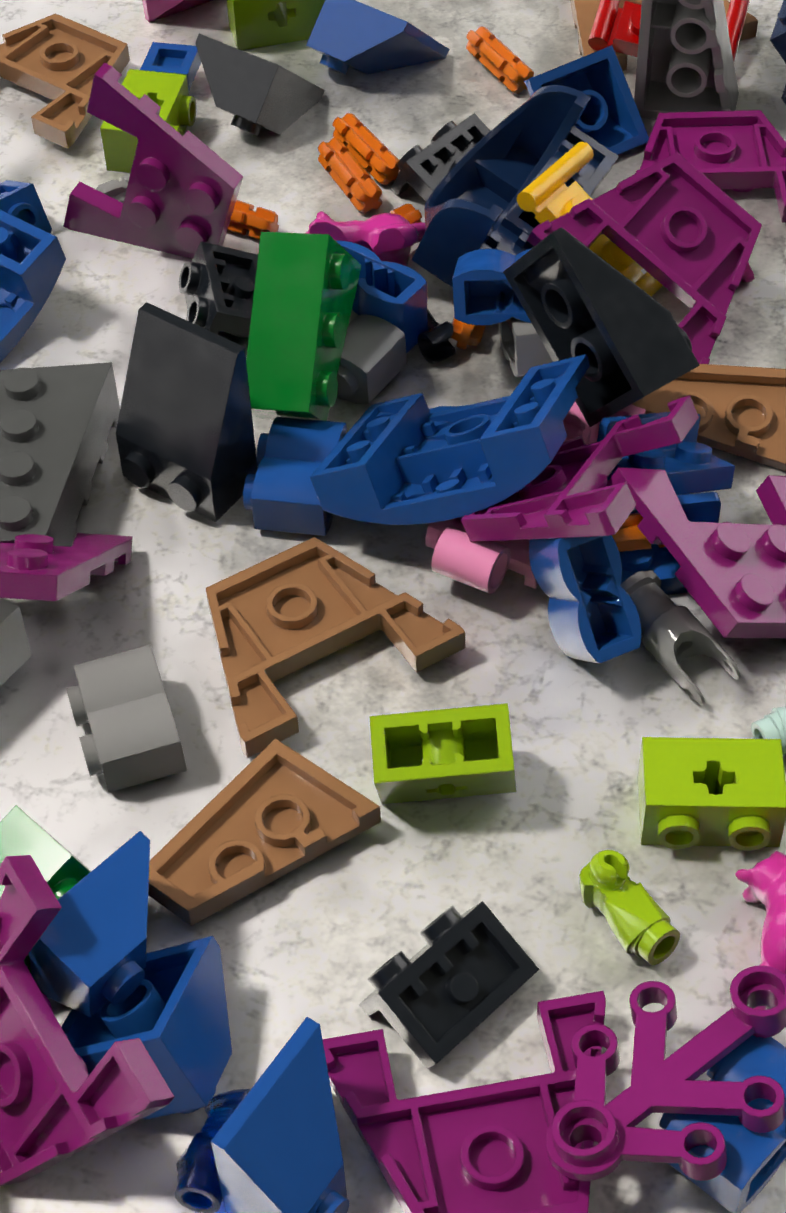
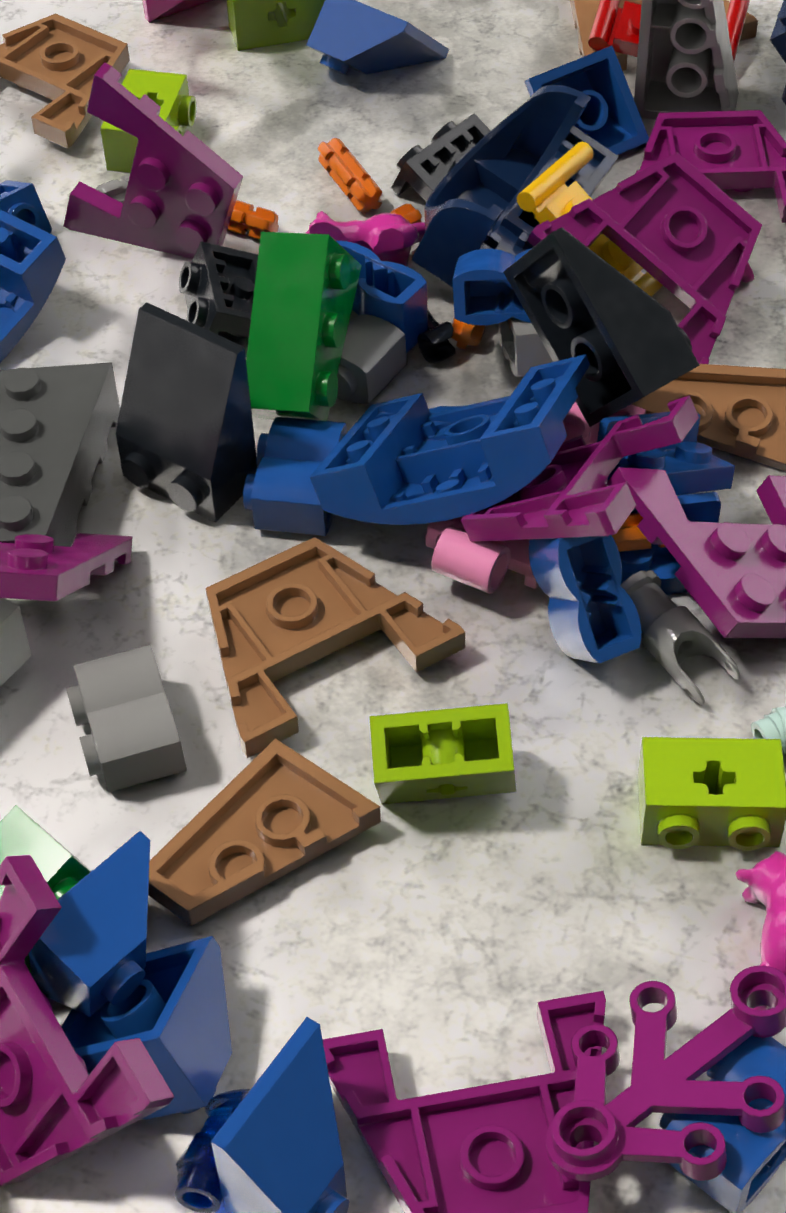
blue plate [140,42,201,91] -> none
black slope [195,34,325,136] -> none
orange axle [333,113,400,186] -> none
black bracket [359,901,539,1068] -> none
orange axle [466,26,534,95] -> none
lime arm [579,850,680,965] -> none

